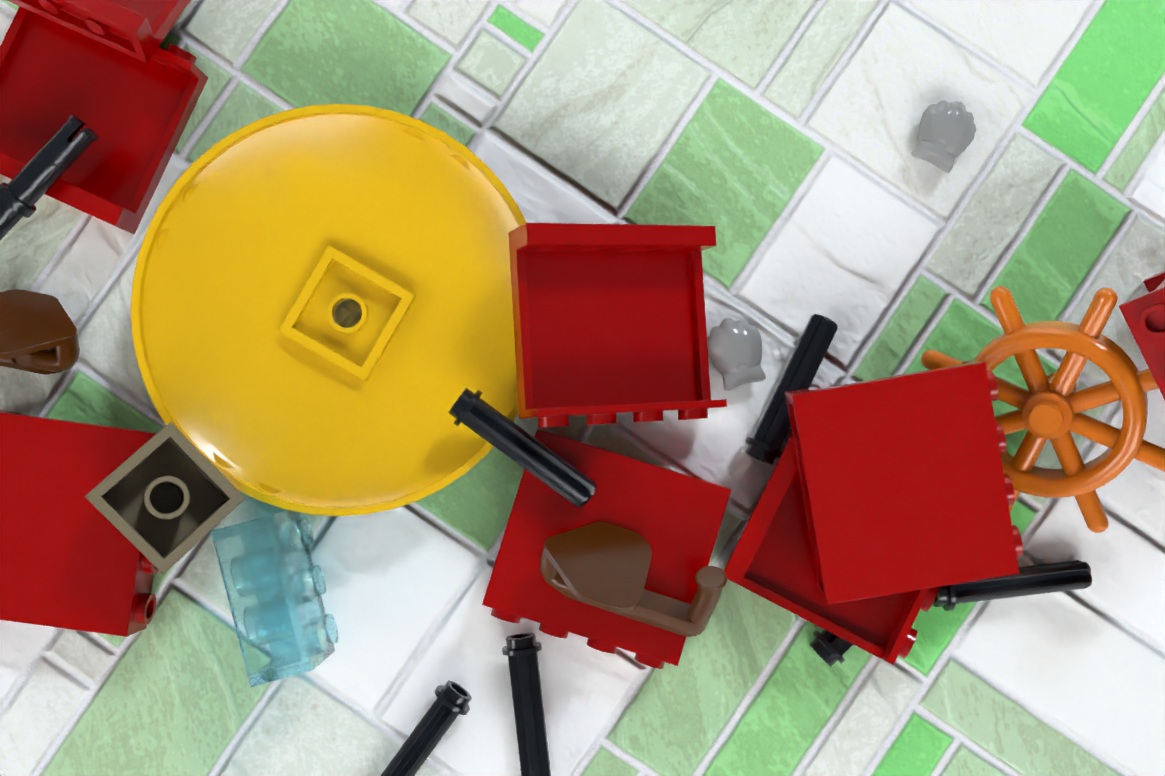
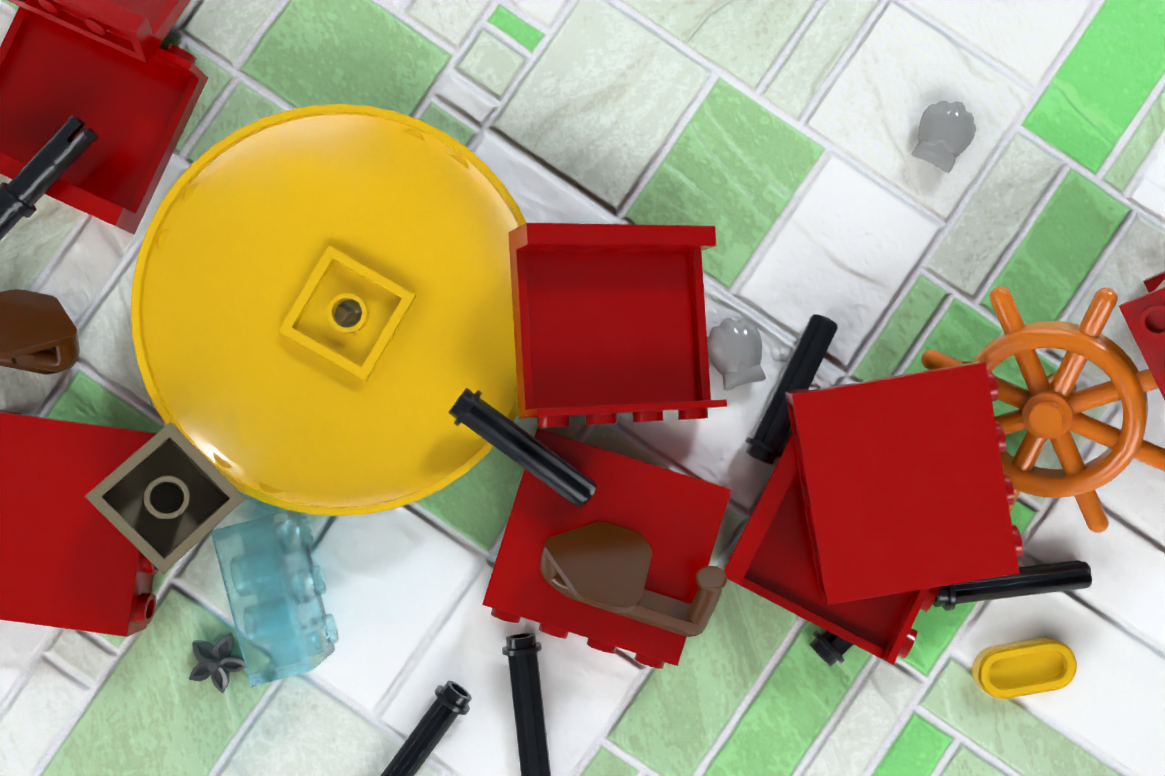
none -> dark grey plant [189,632,250,693]
none -> yellow tile [972,637,1077,699]

